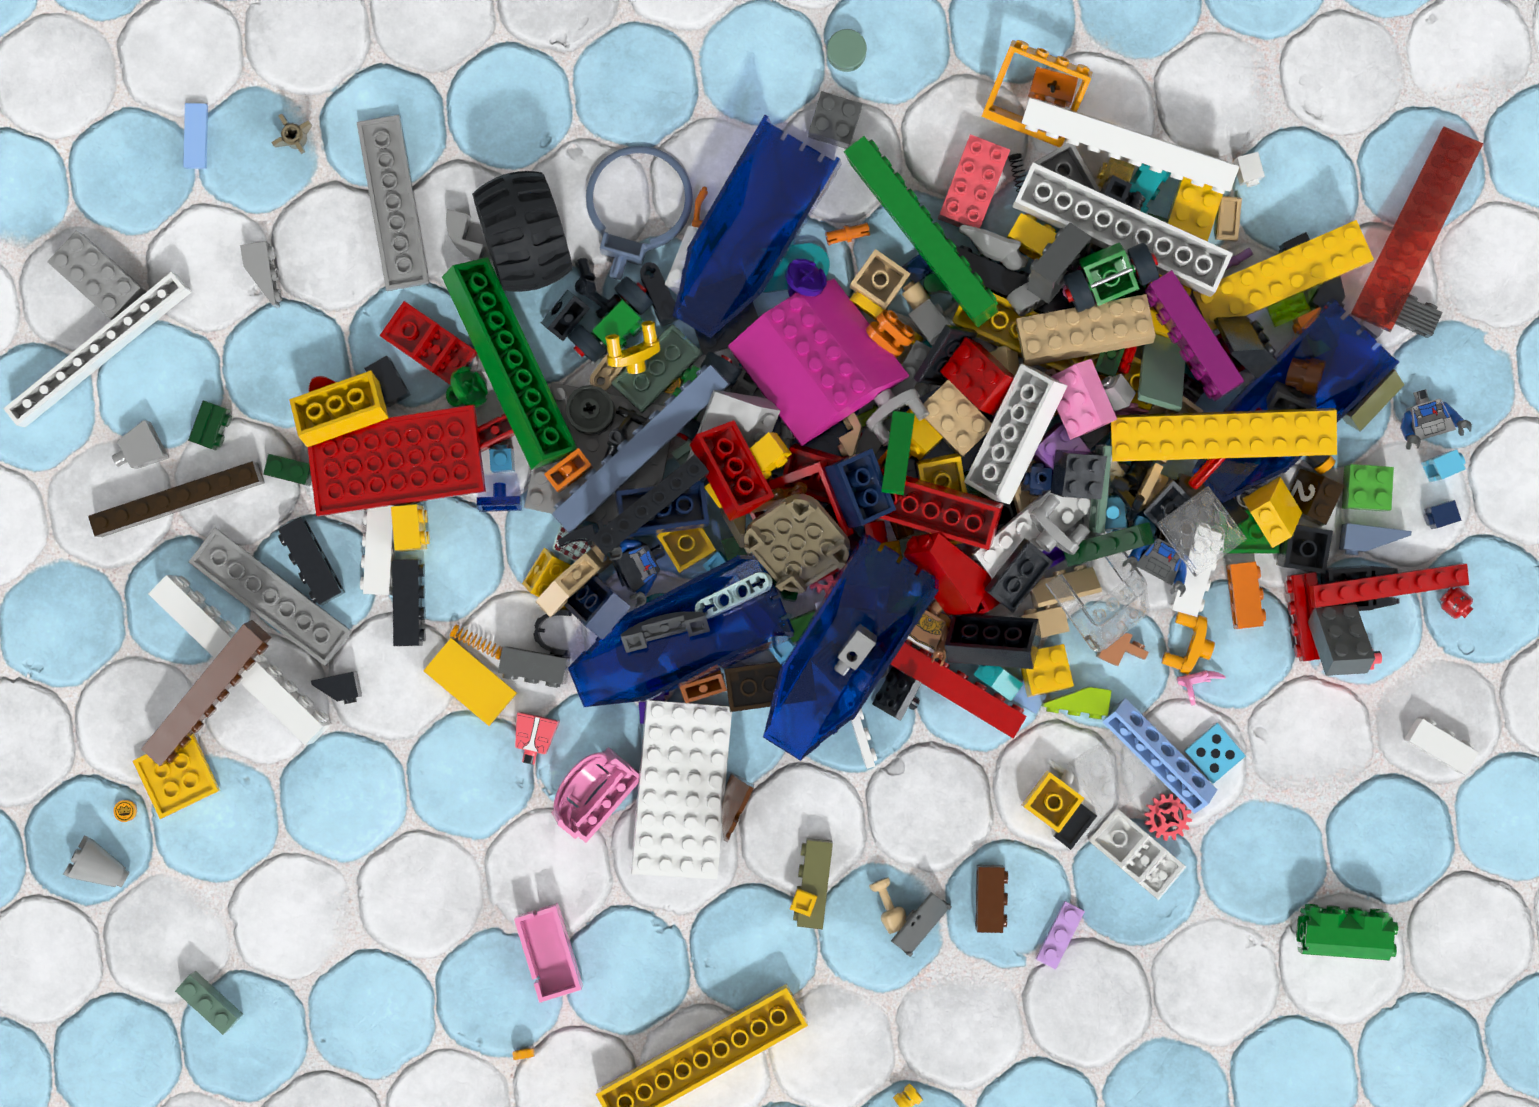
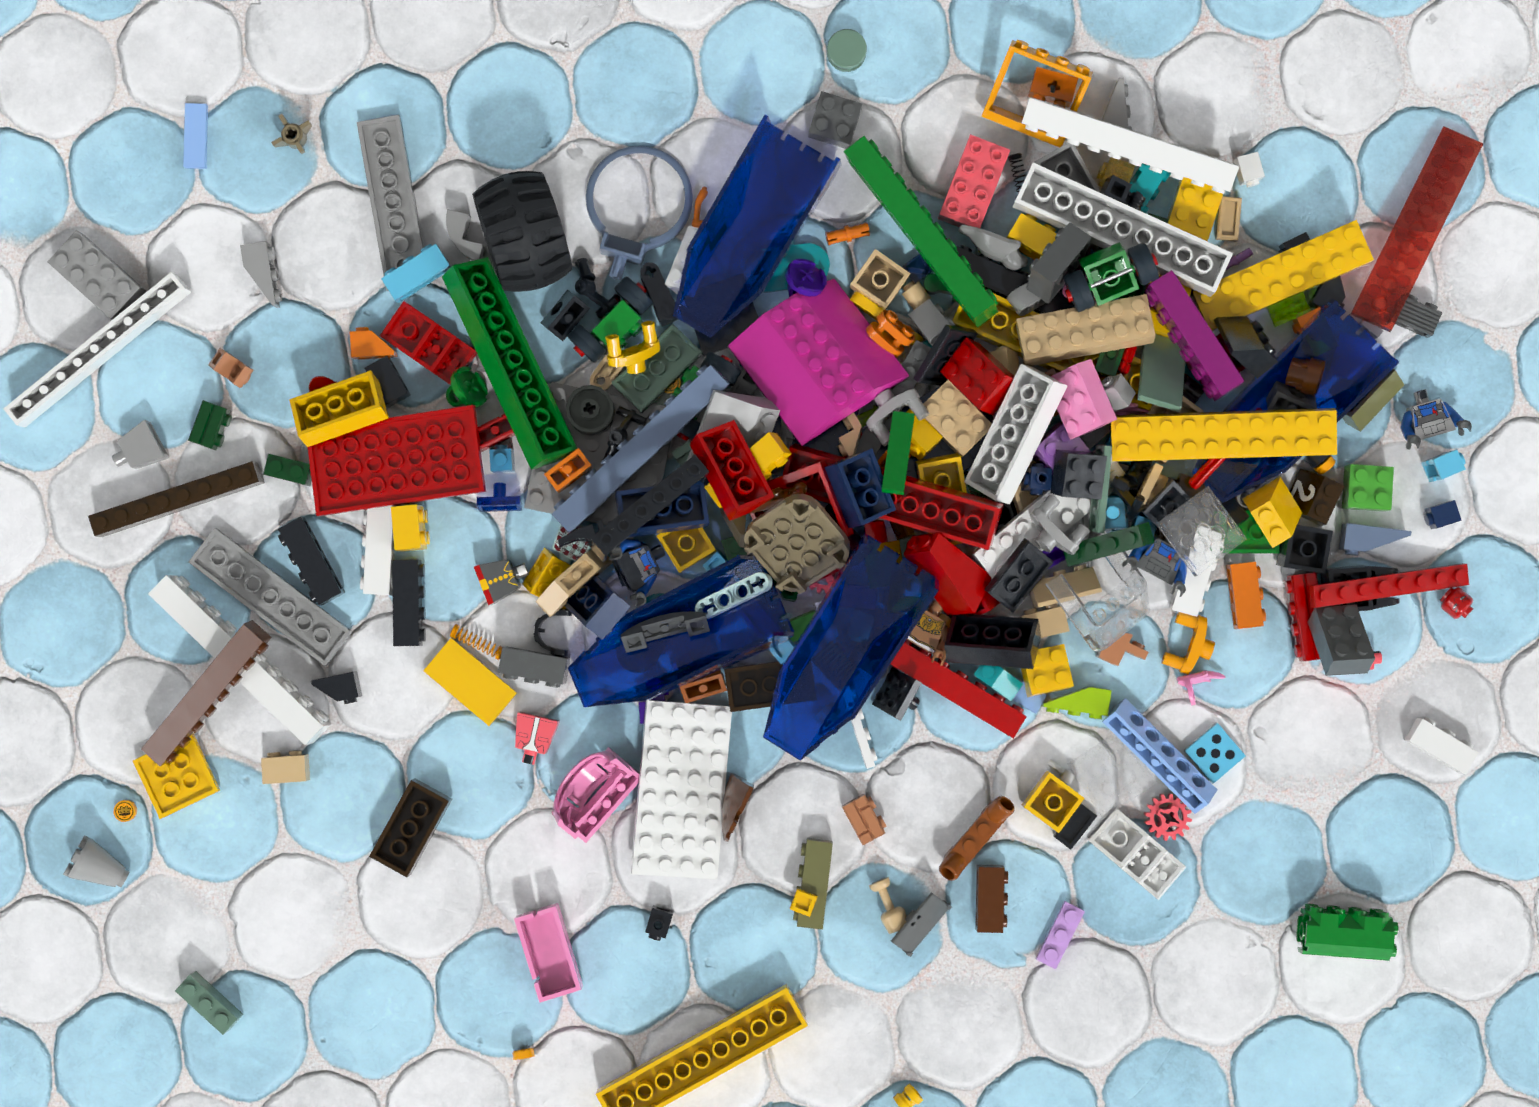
light grey torso [834,623,877,676] -> none
none -> nougat brick [208,348,253,388]
none -> tan brick [261,750,310,784]
none -> orange slope [350,327,398,360]
none -> dark brown brick [369,778,452,877]
none -> medium azure brick [381,244,451,303]
none -> dark grey torso [474,559,529,605]
none -> black brick [645,905,674,941]
none -> nougat brick [842,794,887,845]
none -> dark orange plate [939,796,1015,881]
none -> light grey slope [1102,77,1132,130]

